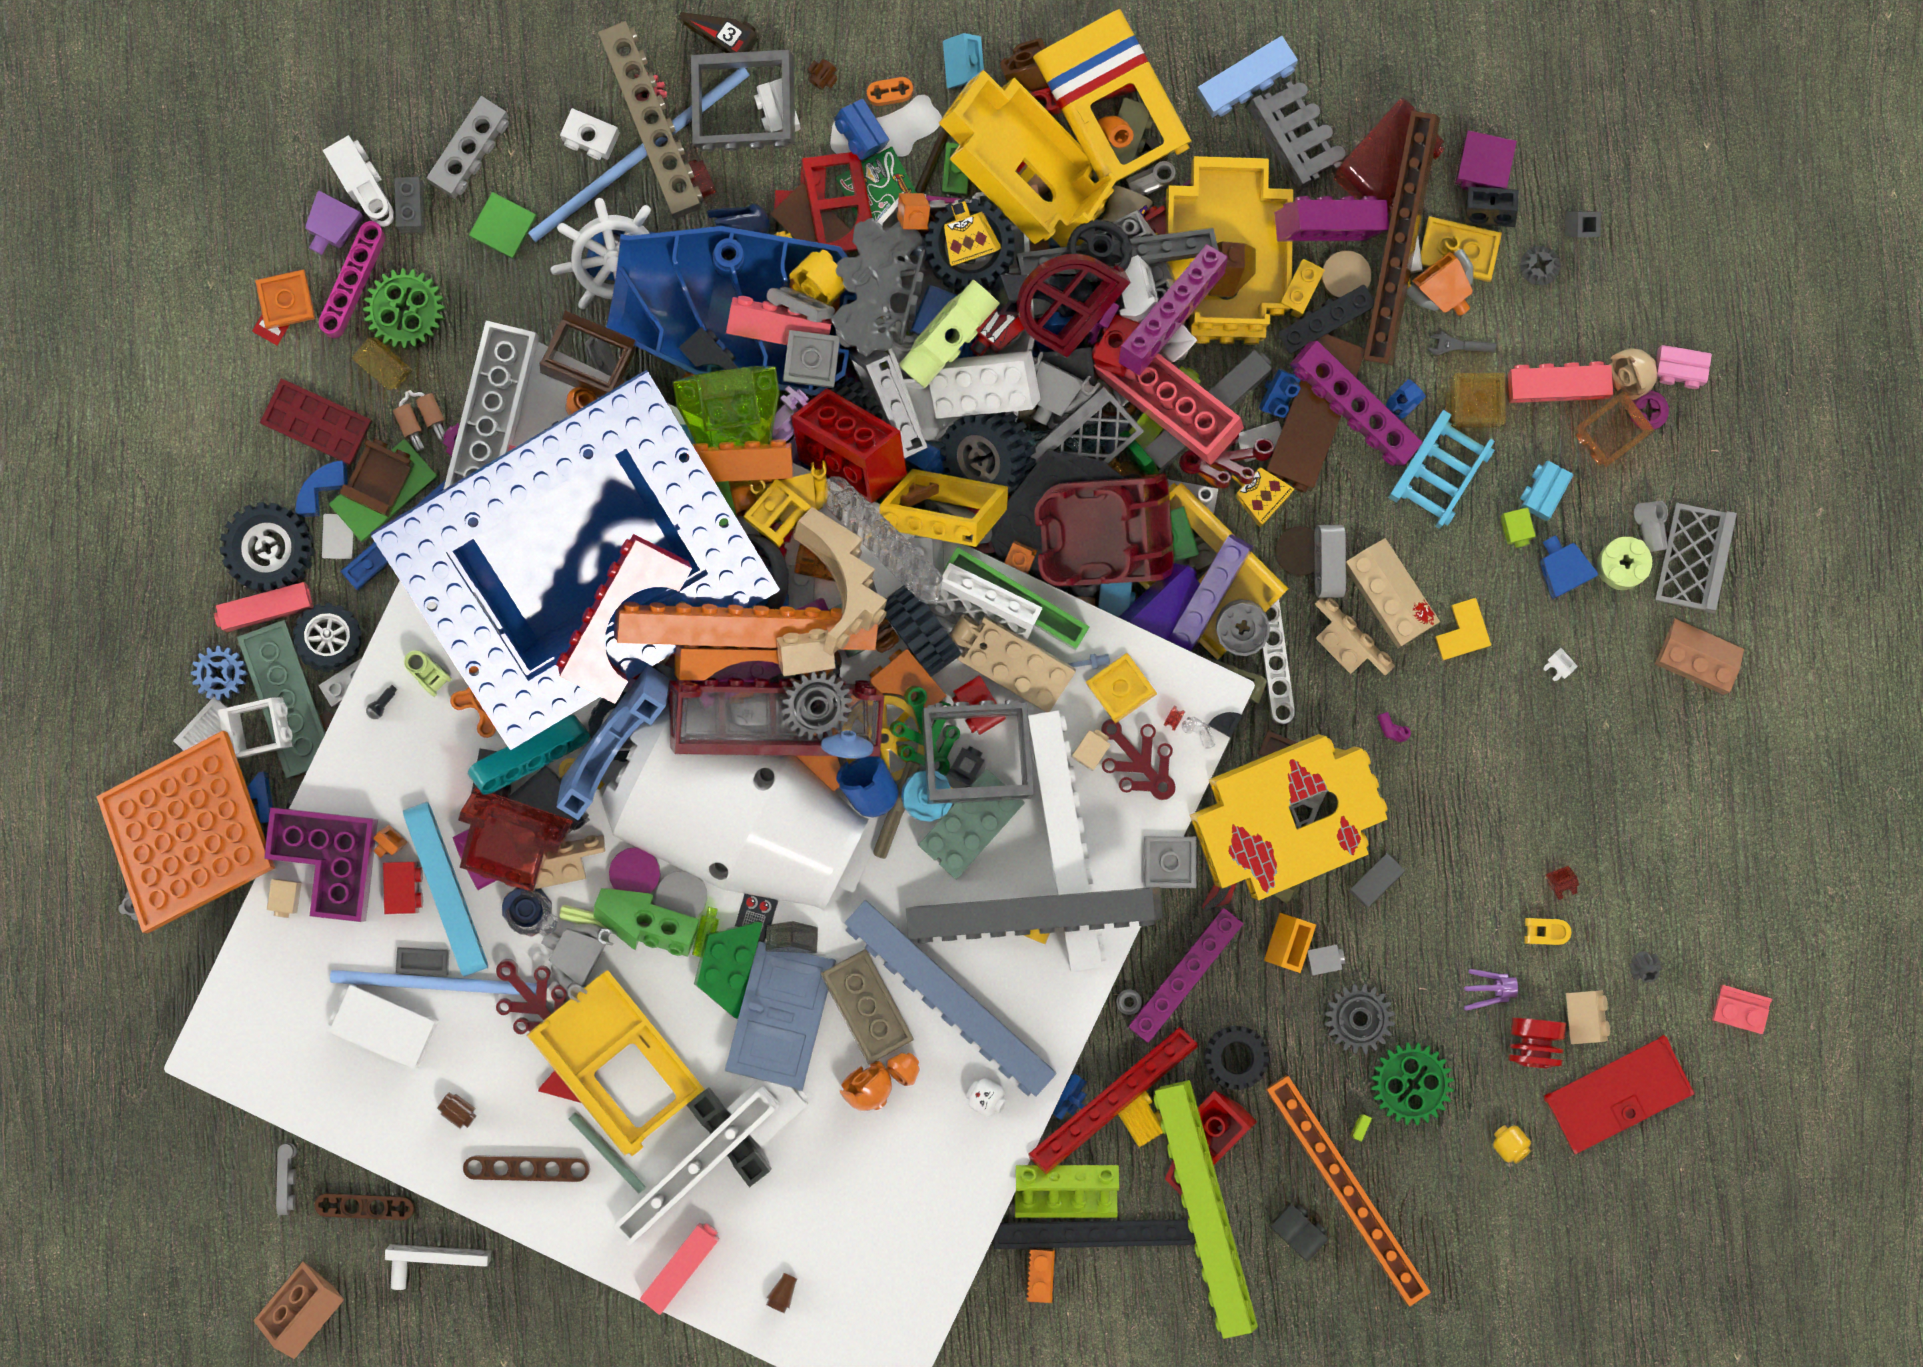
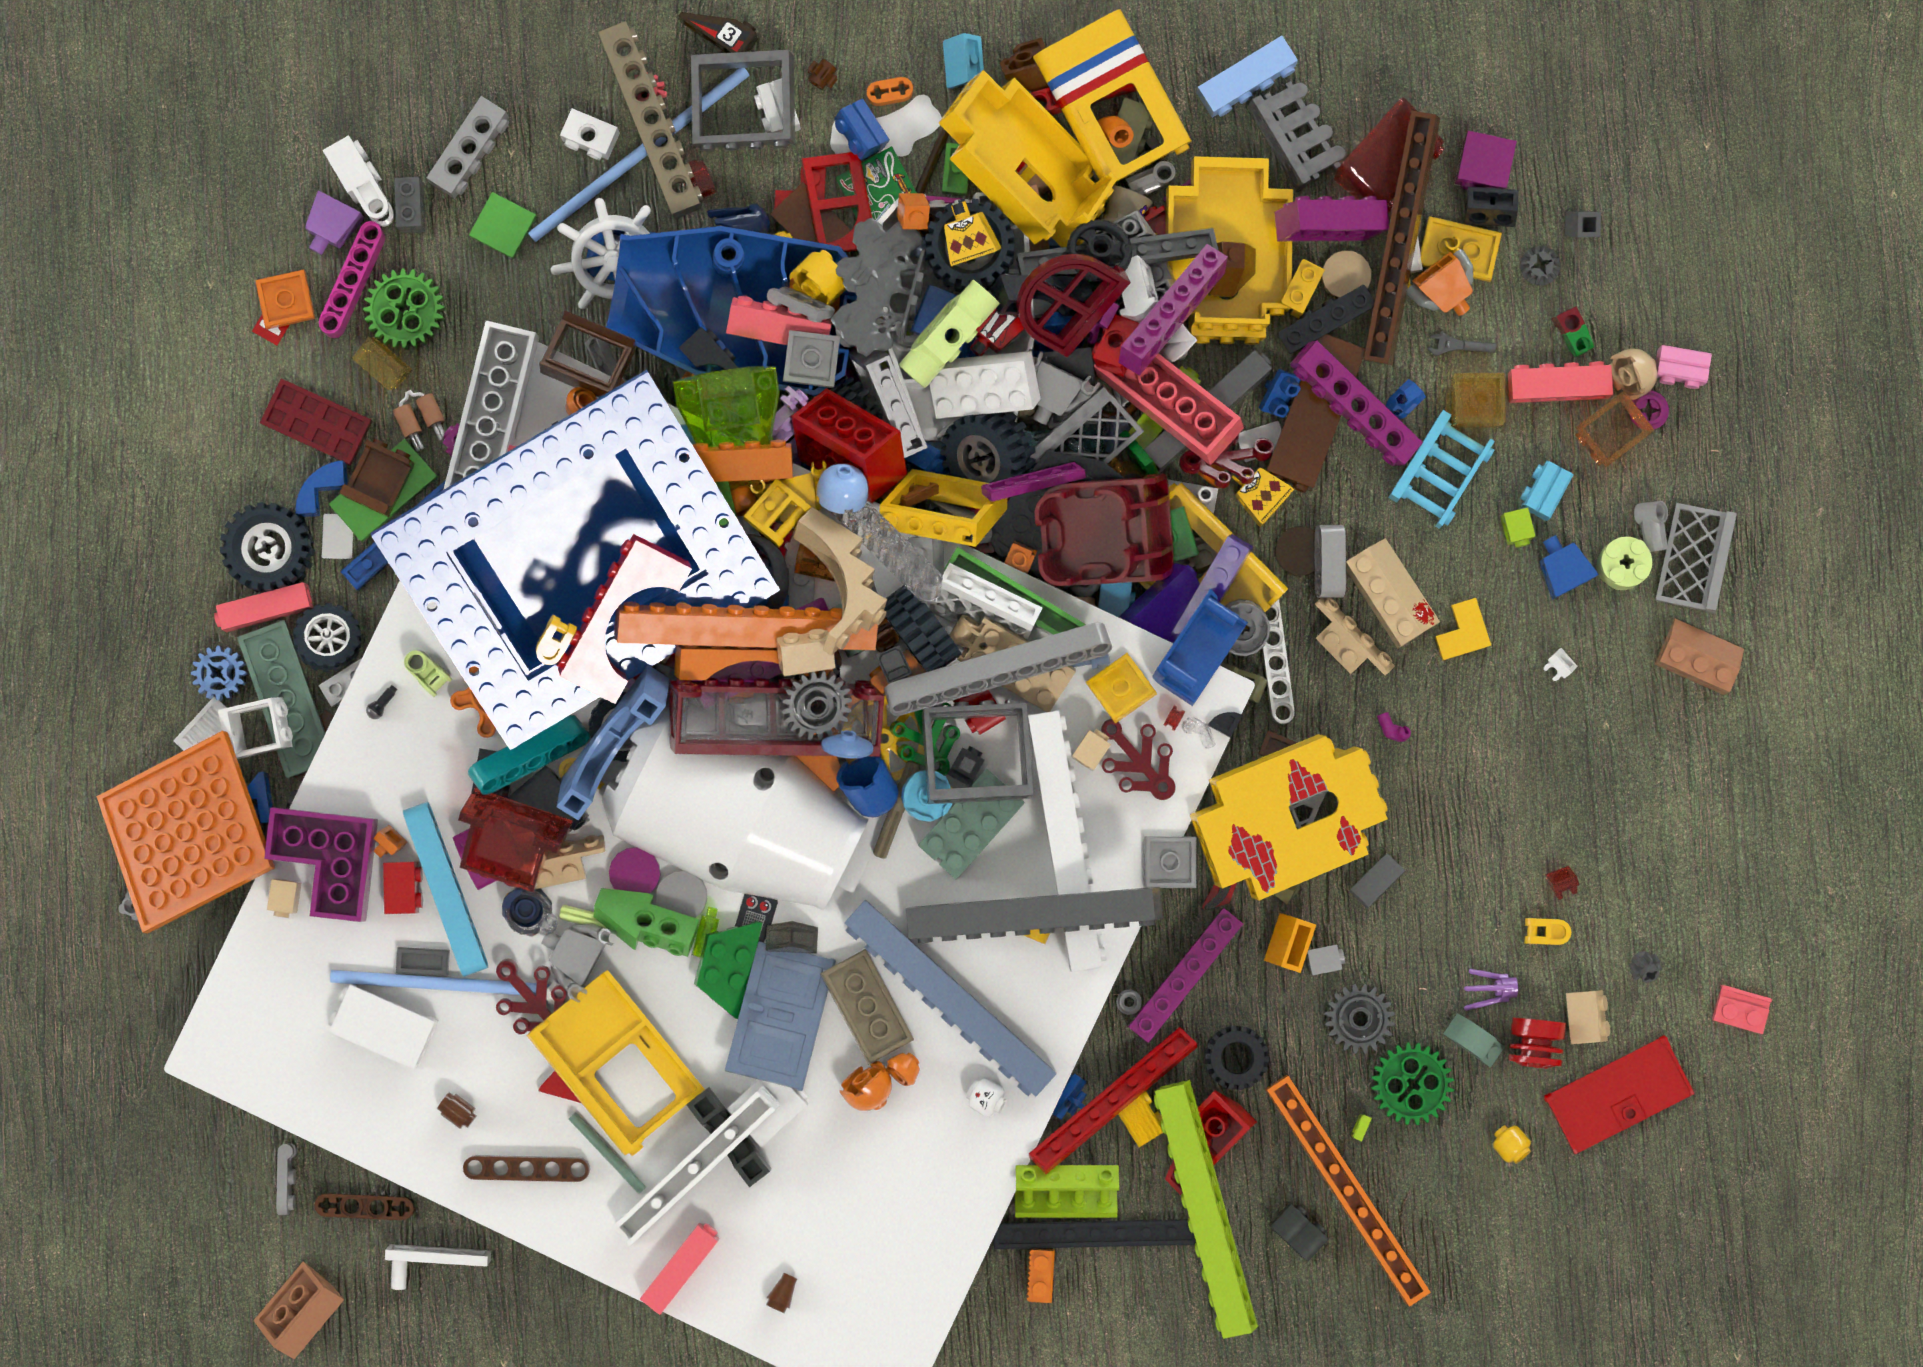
none -> plate [536,615,577,665]
none -> light blue cylinder [816,464,868,514]
none -> dark grey brick [876,645,912,684]
none -> light grey beam [884,622,1112,716]
none -> magenta tile [981,462,1086,502]
none -> blue piece [1152,588,1248,706]
none -> sand green brick [1443,1013,1504,1068]
none -> leg [1551,306,1594,357]

